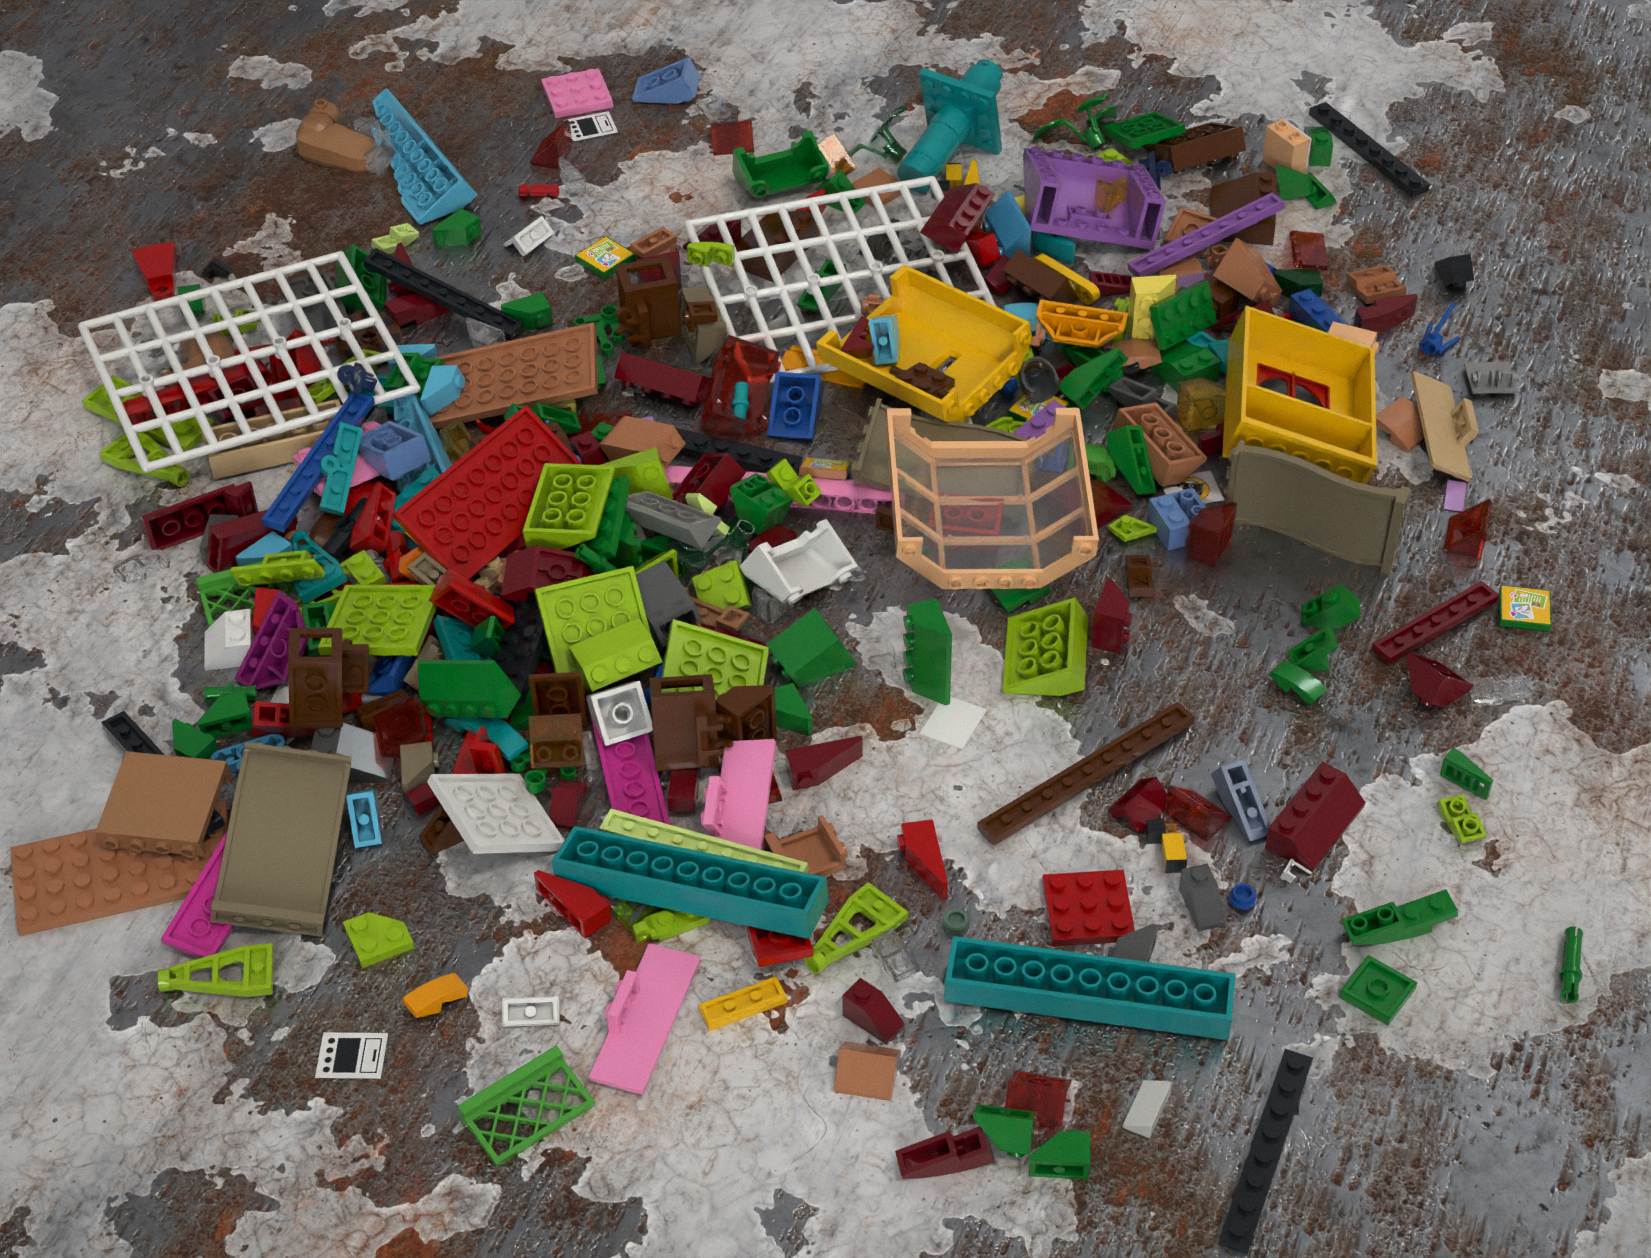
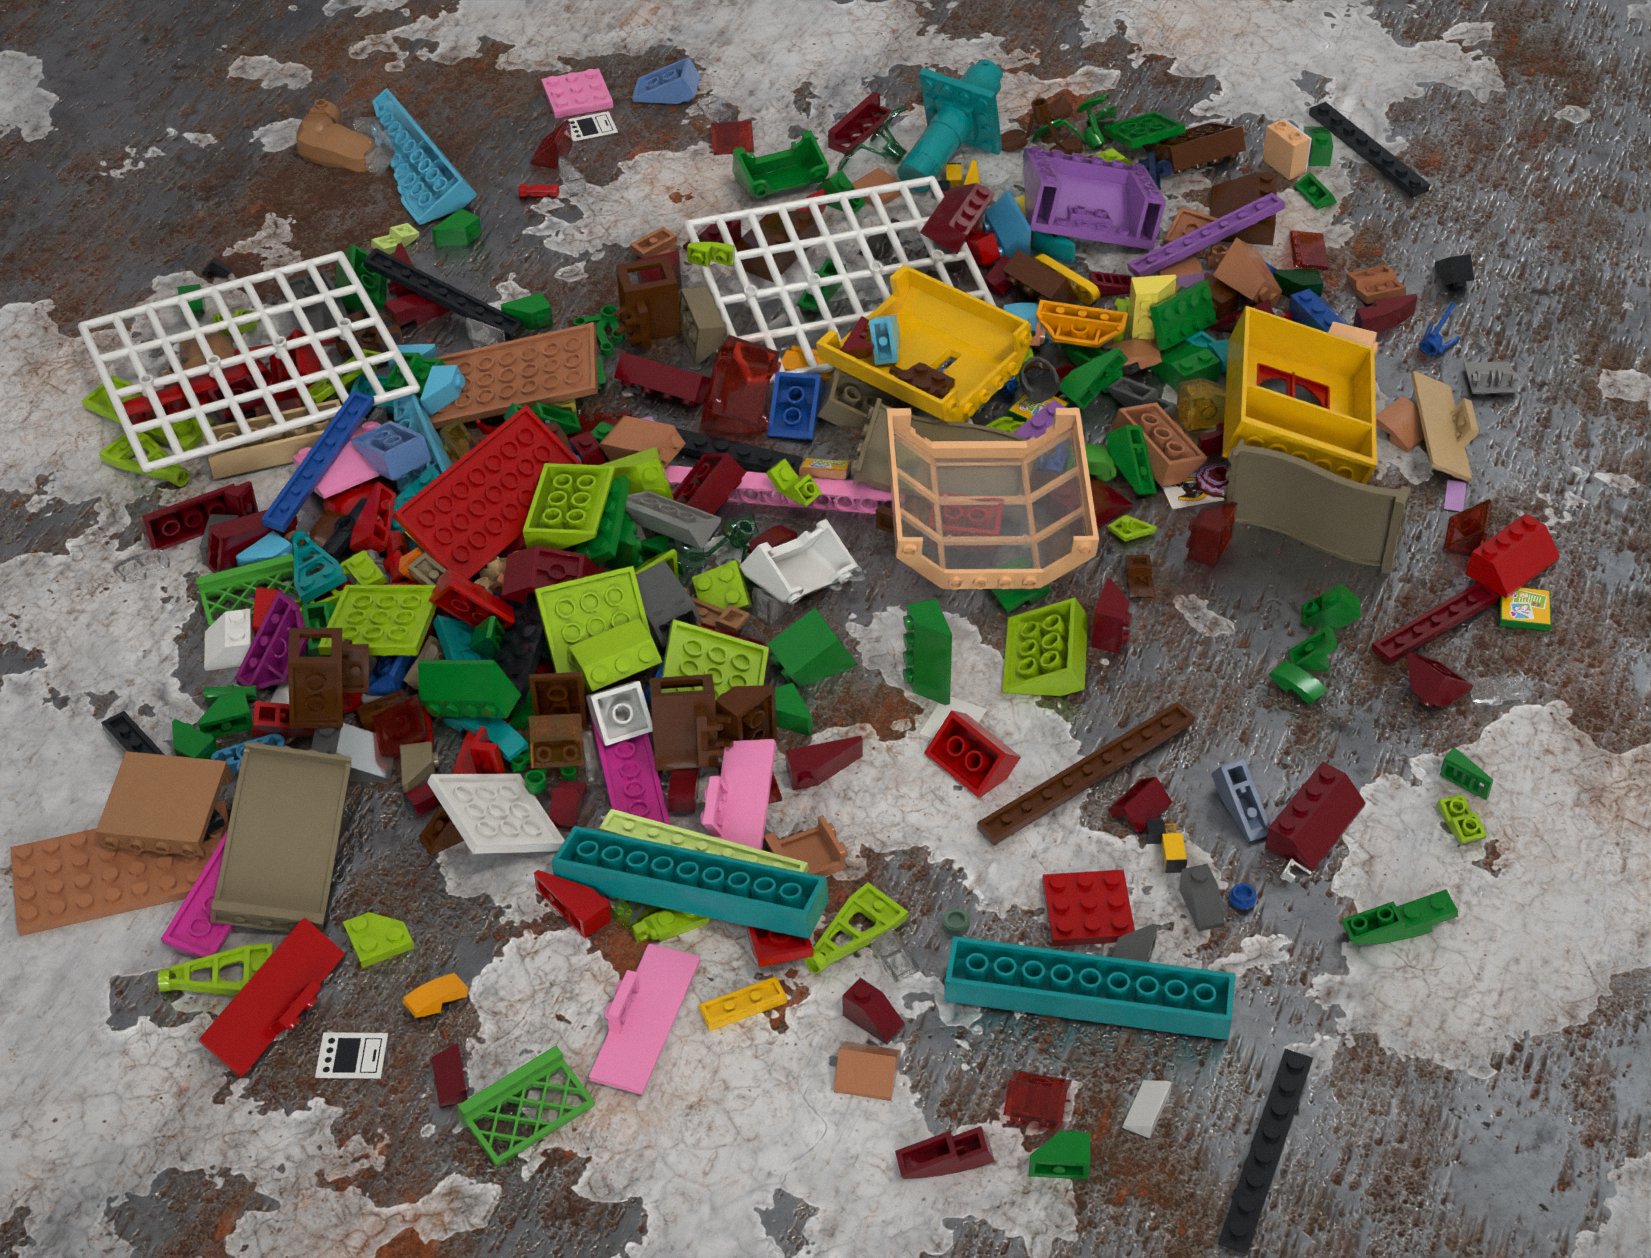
red piece [131,242,177,301] -> none
lime bracket [230,550,325,586] -> none
teal hinge [319,422,363,516] -> none
dark blue hips [337,362,377,394] -> none
medium azure slope [346,789,382,848] -> none
white slope [502,996,561,1027] -> none
white panel [503,216,554,257] -> none
green pin [574,544,618,574] -> none
tile [575,236,635,279] -> none
reddish brown bracket [683,301,718,333] -> none
yellowish green slope [685,493,730,536] -> none
green slope [730,473,793,535] -> none
teal pin [731,382,749,429] -> none
clear orange slope [817,132,857,176] -> none
nougat gear [861,293,885,317] -> none
red slope [897,819,948,900] -> none
green slope [973,1104,1036,1157] -> none
clear yellow slope [1094,177,1129,212] -> none
medium blue slope [1147,488,1214,551] -> none
clear red slope [1165,785,1232,842] -> none
green slope [1276,164,1313,201] -> none
green tile [1338,955,1418,1025] -> none
green pin [1559,926,1583,1003] -> none
none -> red bracket [198,918,344,1077]
none -> dark red slope [432,1043,468,1107]
none -> dark tan slope [817,368,897,429]
none -> dark red fence [828,91,894,156]
none -> red slope [924,710,1021,798]
none -> reddish brown plant [1001,95,1083,155]
none -> dish [1195,464,1229,498]
none -> red slope [1465,514,1560,598]

